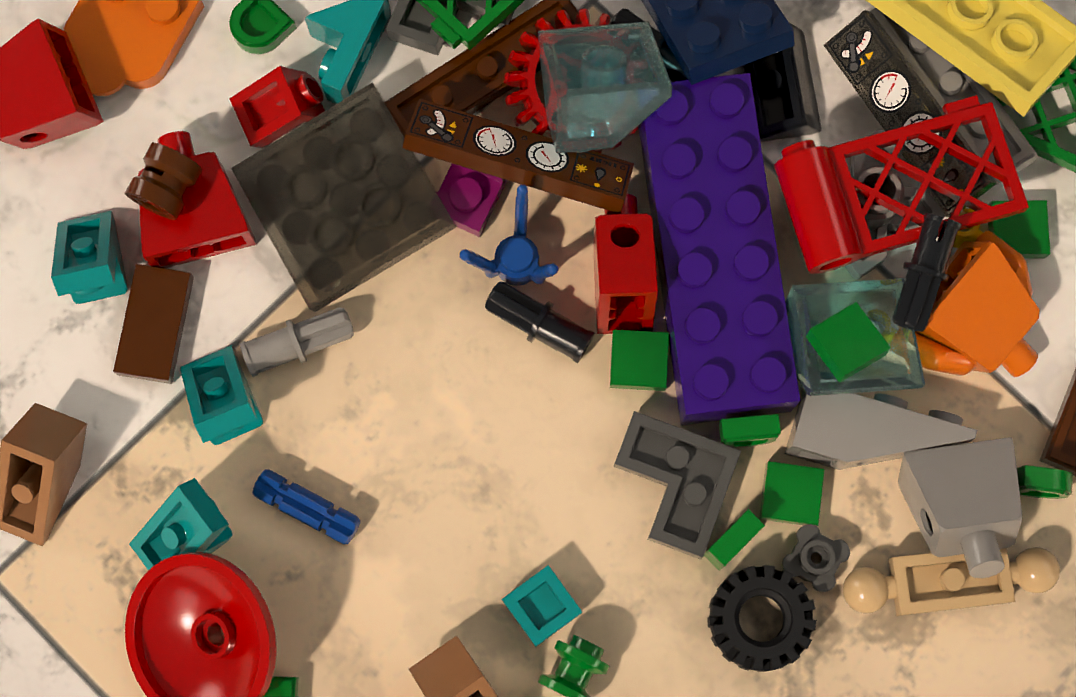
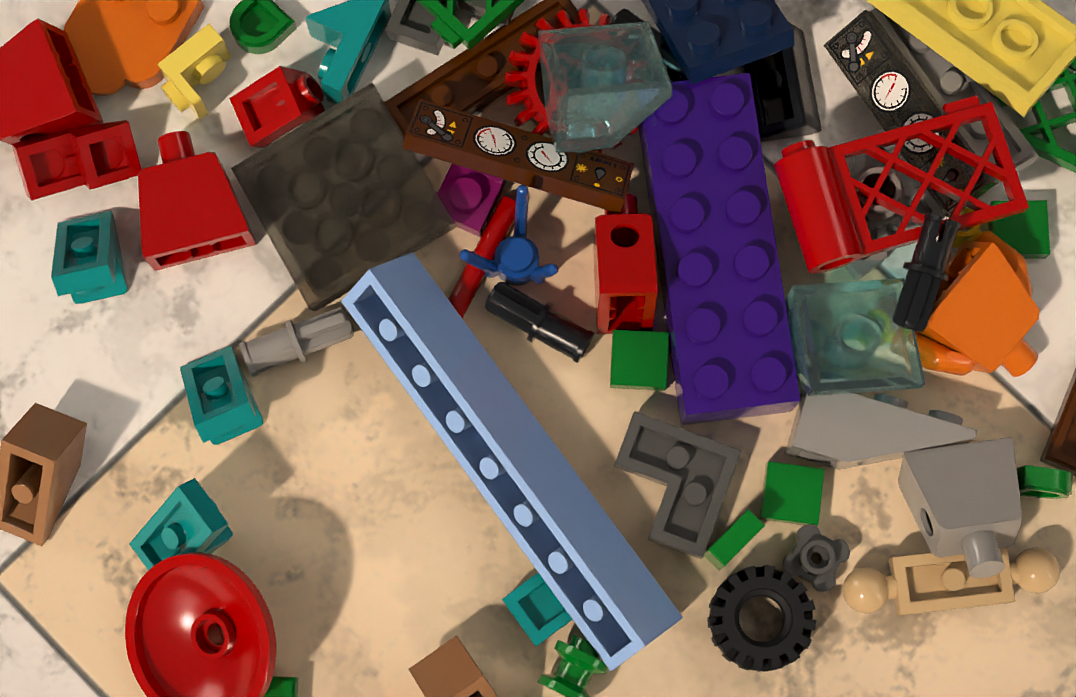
reddish brown tile [113,264,194,384] -> none
reddish brown wheel [124,142,202,220] -> none
blue axle [252,469,360,544] -> none
green tile [719,414,781,448] -> none
green tile [806,302,891,383] -> none
none -> red slope [12,120,142,201]
none -> light yellow bracket [157,24,231,120]
none -> light blue brick [341,252,683,671]
none -> red bar [448,196,516,319]

